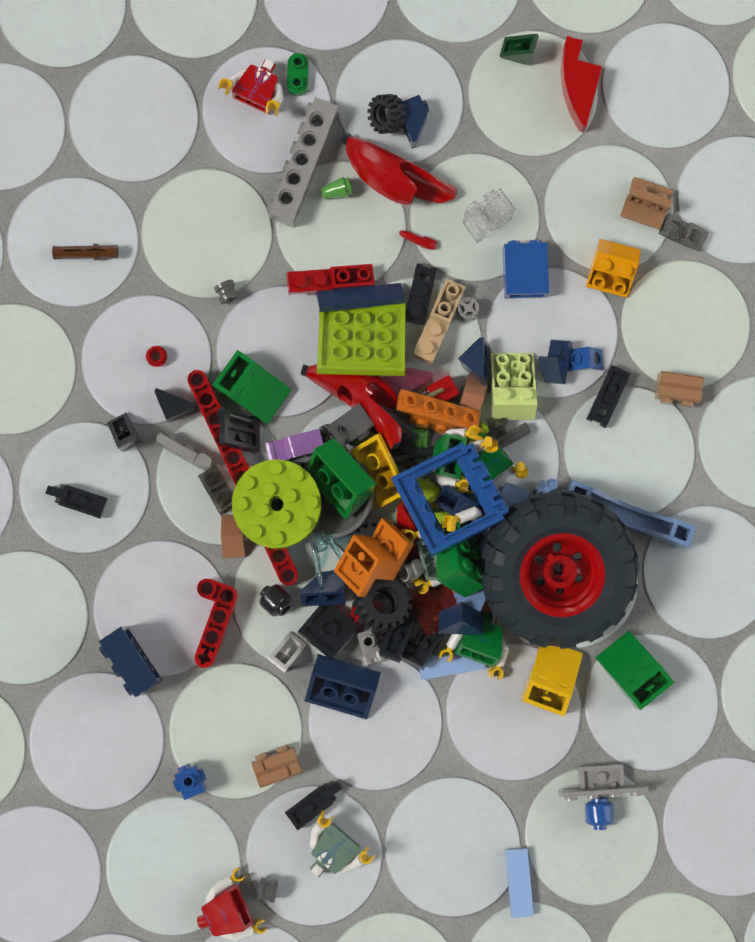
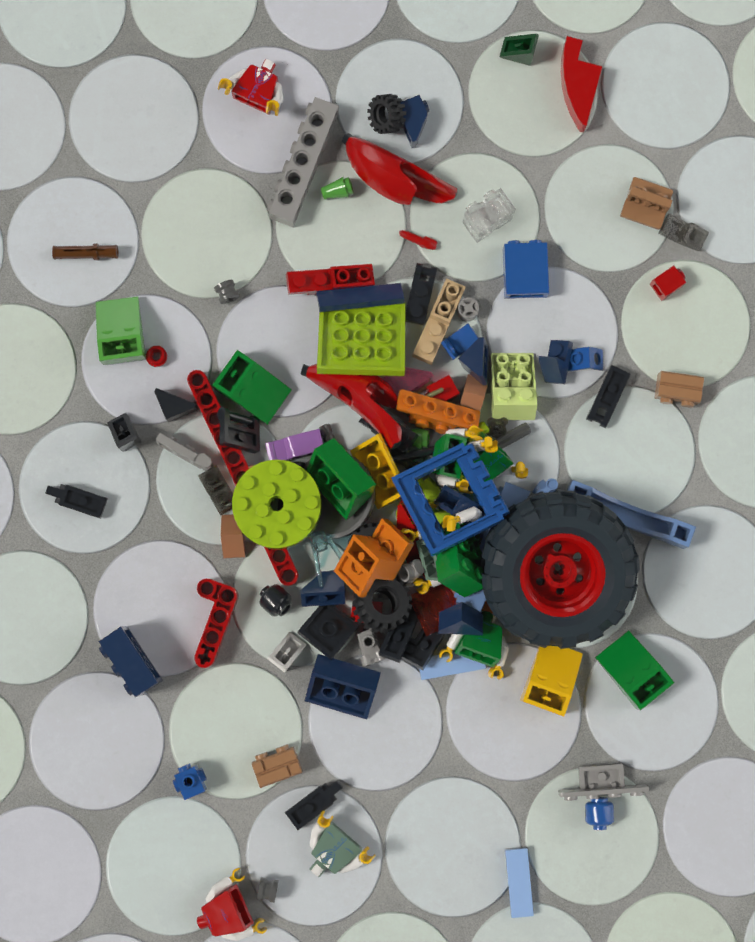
green plate [287,53,309,96] -> none
dark grey brick [327,404,375,446] -> none
light orange slope [586,239,641,298] -> none
none -> bright green slope [96,296,146,365]
none -> blue bracket [441,323,479,360]
none -> red brick [650,265,686,301]

